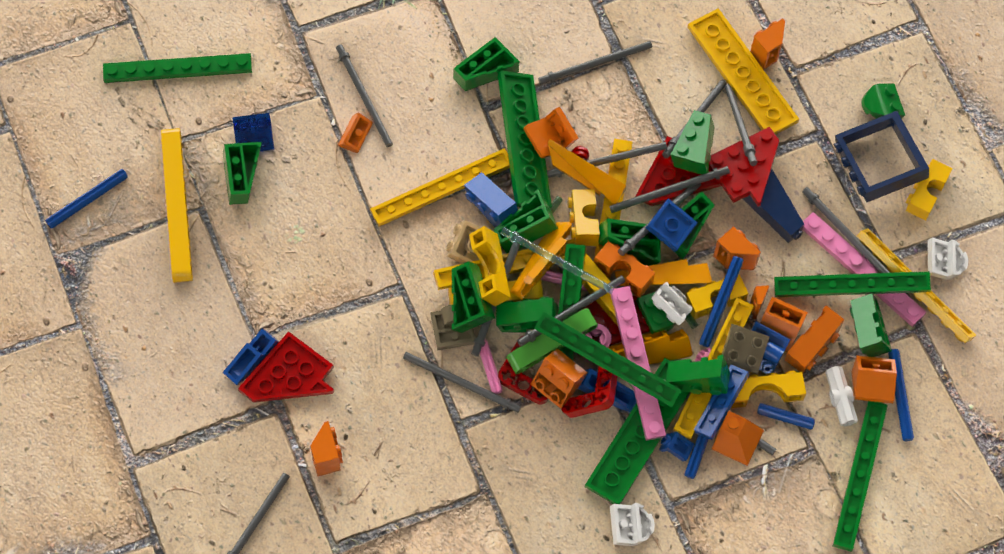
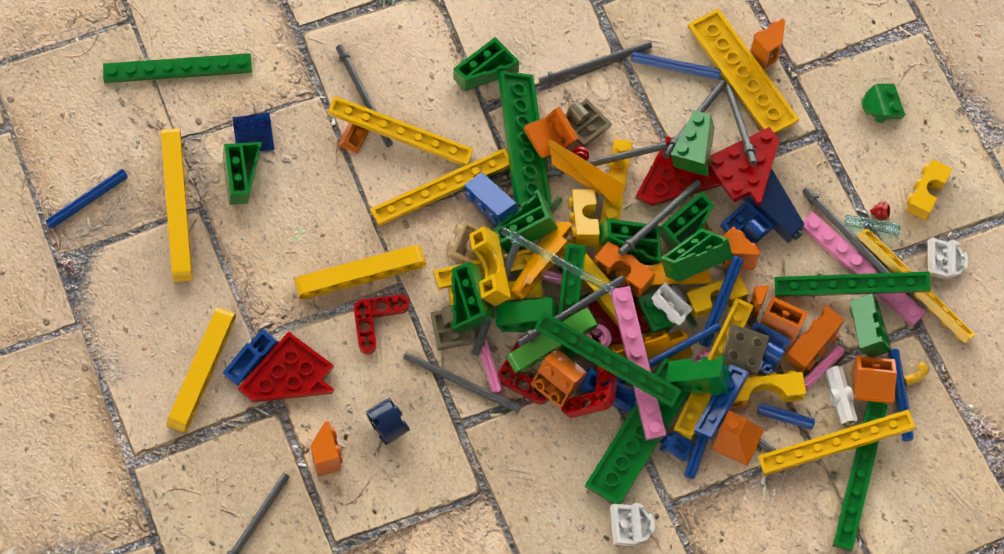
dark grey bar [609,166,730,213] -> none
blue plate [645,198,698,252] -> none
dark blue window [833,111,929,203] -> none
none -> yellow beam [166,307,236,433]
none -> yellow beam [294,245,427,300]
none -> yellow plate [327,96,474,166]
none -> red beam [354,294,409,355]
none -> dark blue brick [366,398,410,445]
none -> dark tan plate [566,98,612,147]
none -> blue bar [617,323,721,384]
none -> blue axle [631,52,721,80]
none -> green wedge [661,228,733,282]
none -> blue plate [720,201,774,244]
none -> yellow plate [758,409,916,476]
none -> bright pink axle [804,345,845,389]
none -> clear light blue axle [844,215,901,235]
none -> red plate [870,202,890,221]
none -> yellow arm [904,362,929,386]

